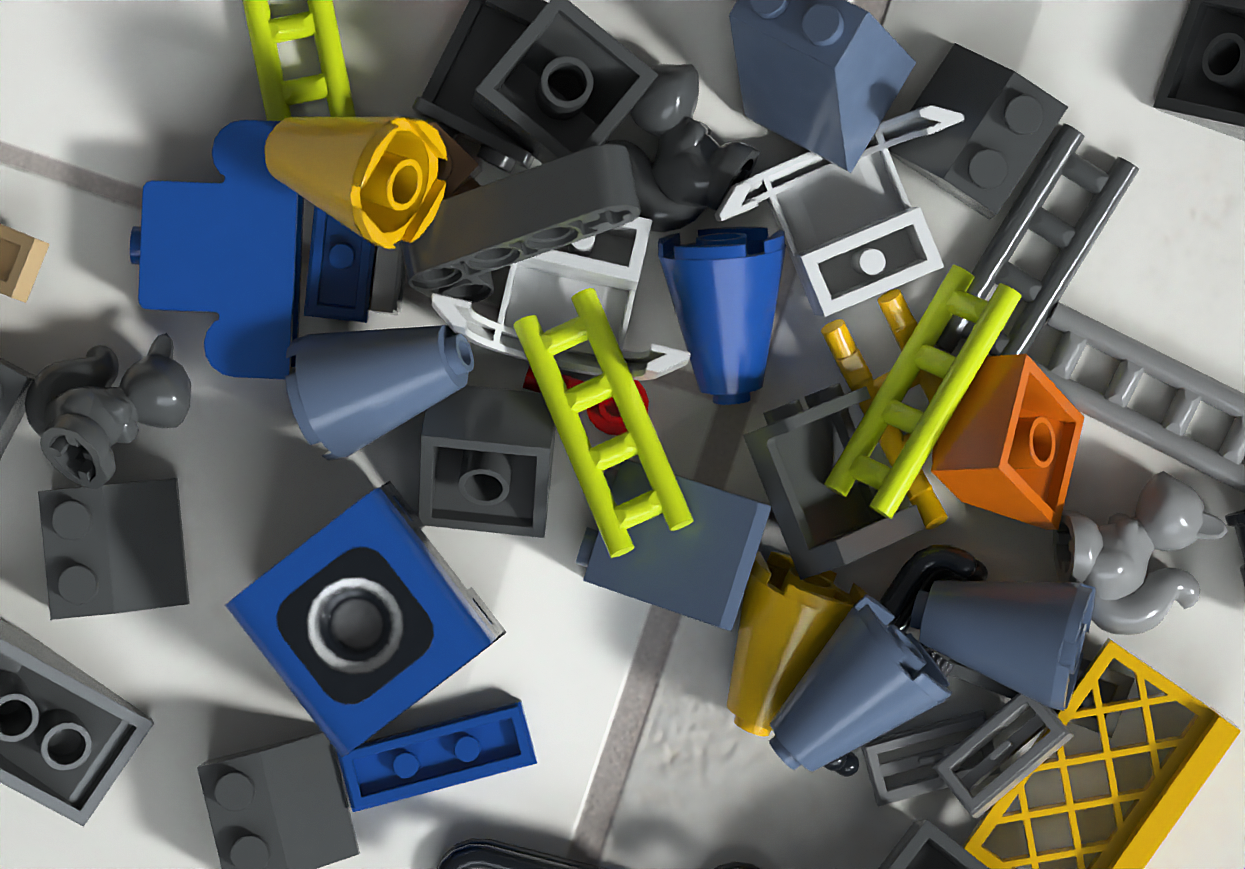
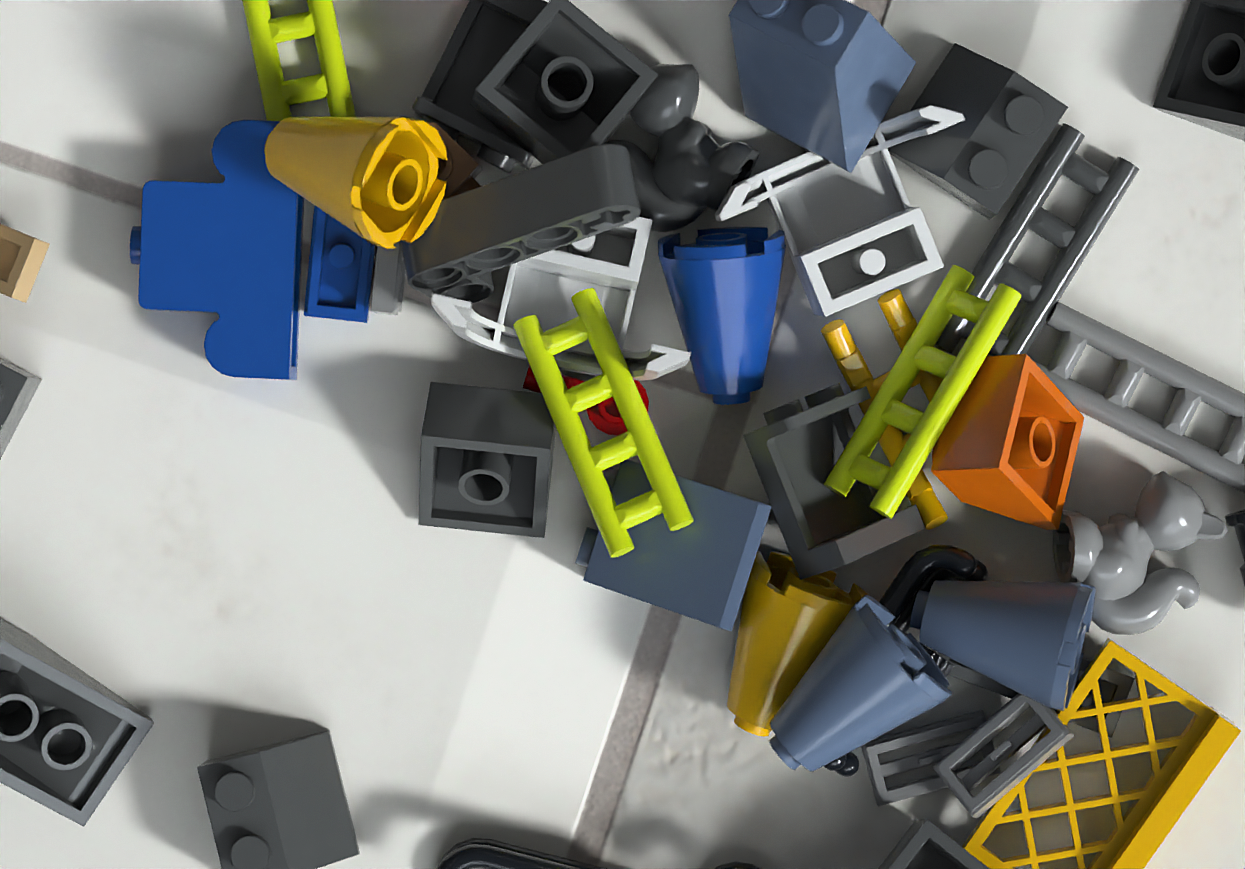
dark grey animal [24,333,191,490] -> none
dark grey slope [38,478,190,620] -> none
piece [225,481,507,758] -> none
sand blue cone [285,325,474,460] -> none
blue tile [336,700,538,812] -> none

